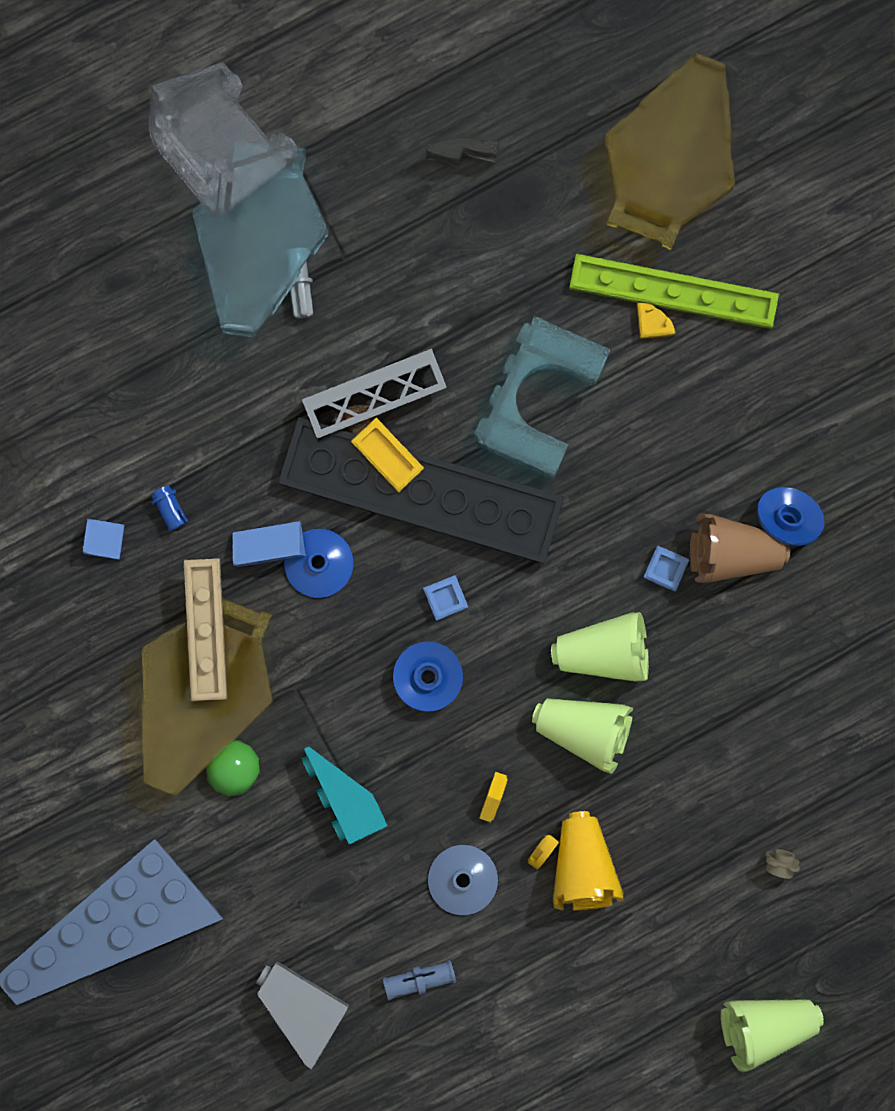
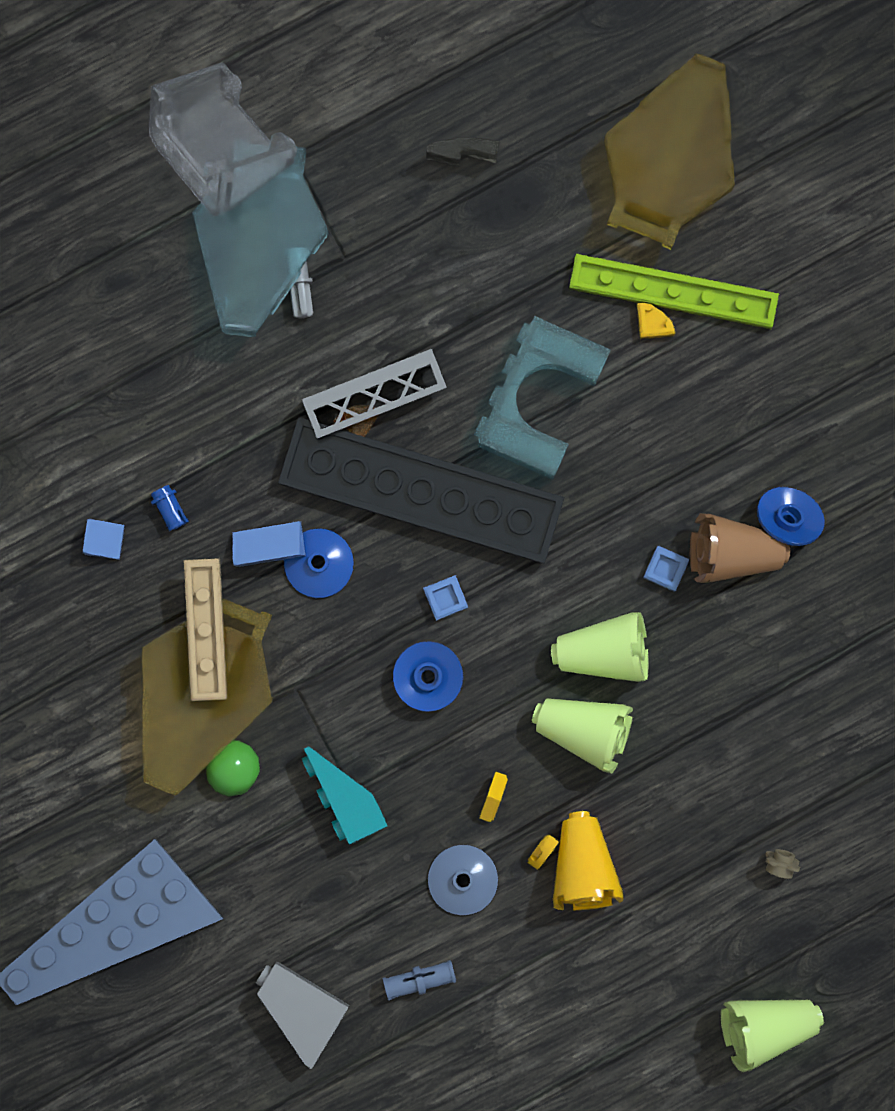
yellow tile [351,418,424,493] -> none

